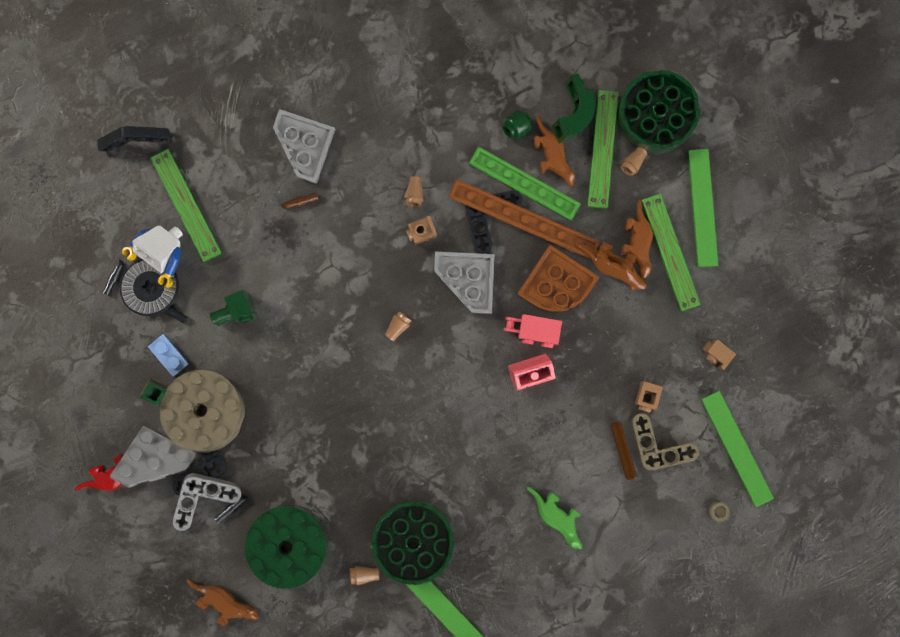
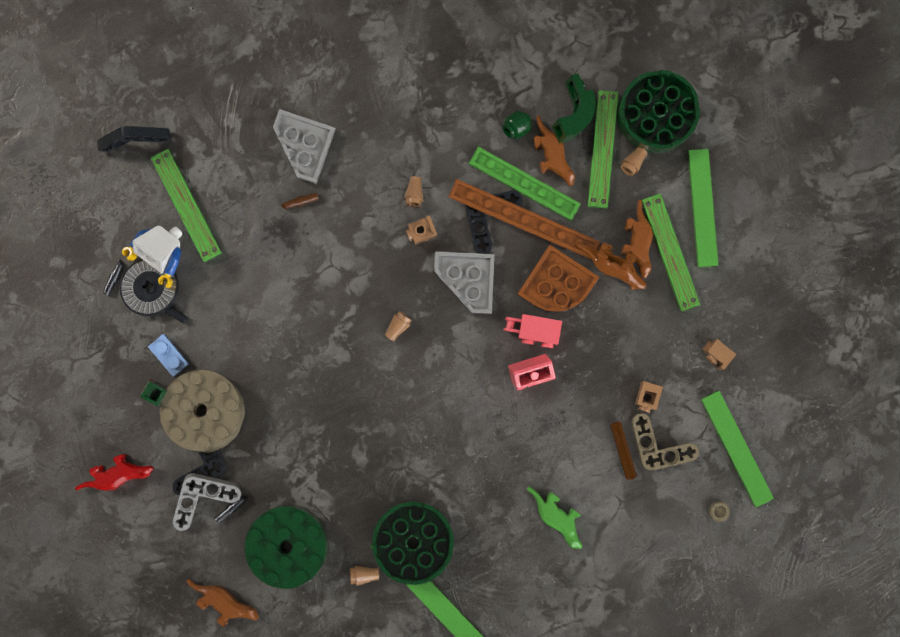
light grey plate [110,426,196,487] -> none
dark green brick [209,290,258,326] -> none

